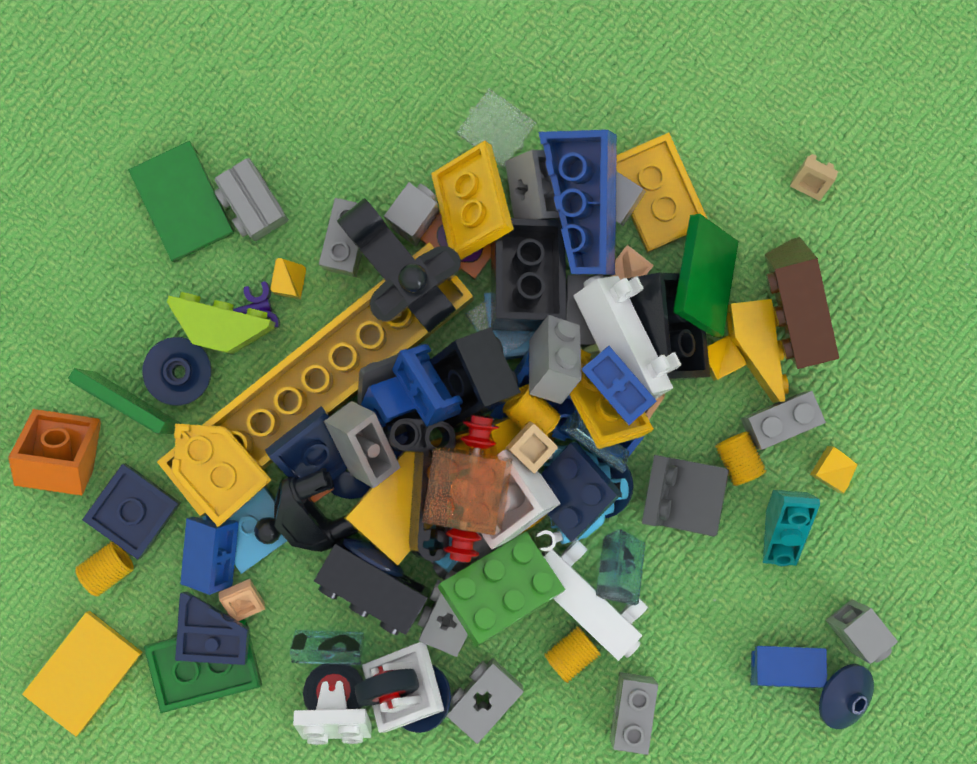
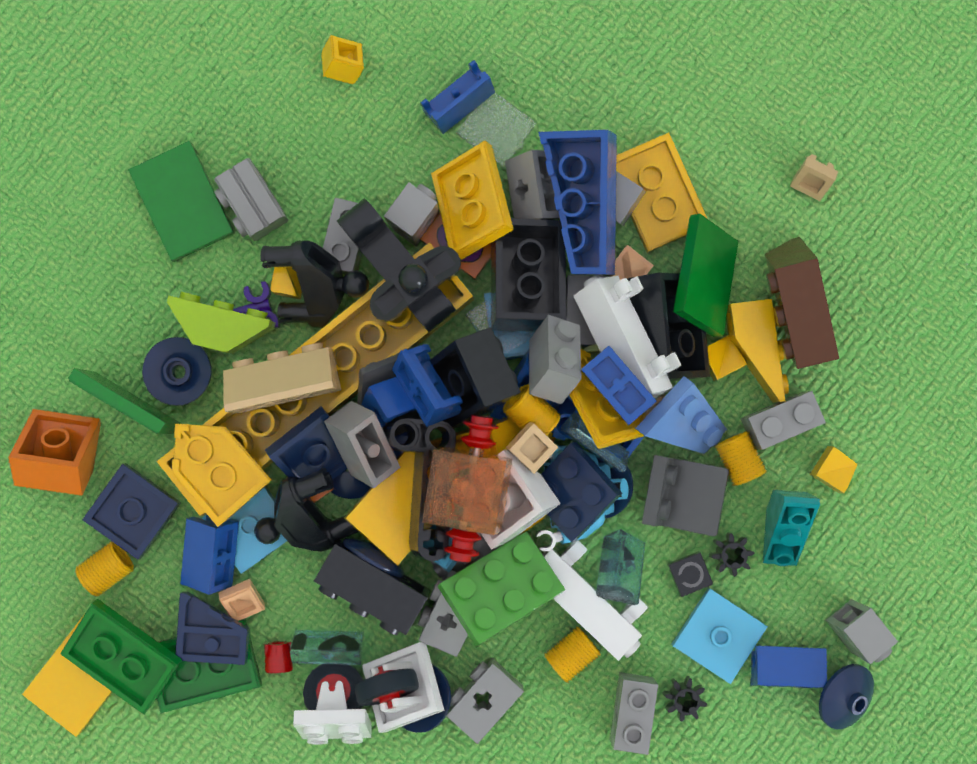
none -> green tile [60,599,182,715]
none -> tan slope [223,343,341,413]
none -> black connector [260,240,369,328]
none -> red hose [264,641,293,673]
none -> yellow slope [322,35,364,84]
none -> blue hinge [420,60,495,134]
none -> medium blue wing [635,376,727,454]
none -> black gear [663,676,707,722]
none -> black tile [667,551,713,597]
none -> medium azure plate [671,587,768,684]
none -> black gear [709,532,755,577]

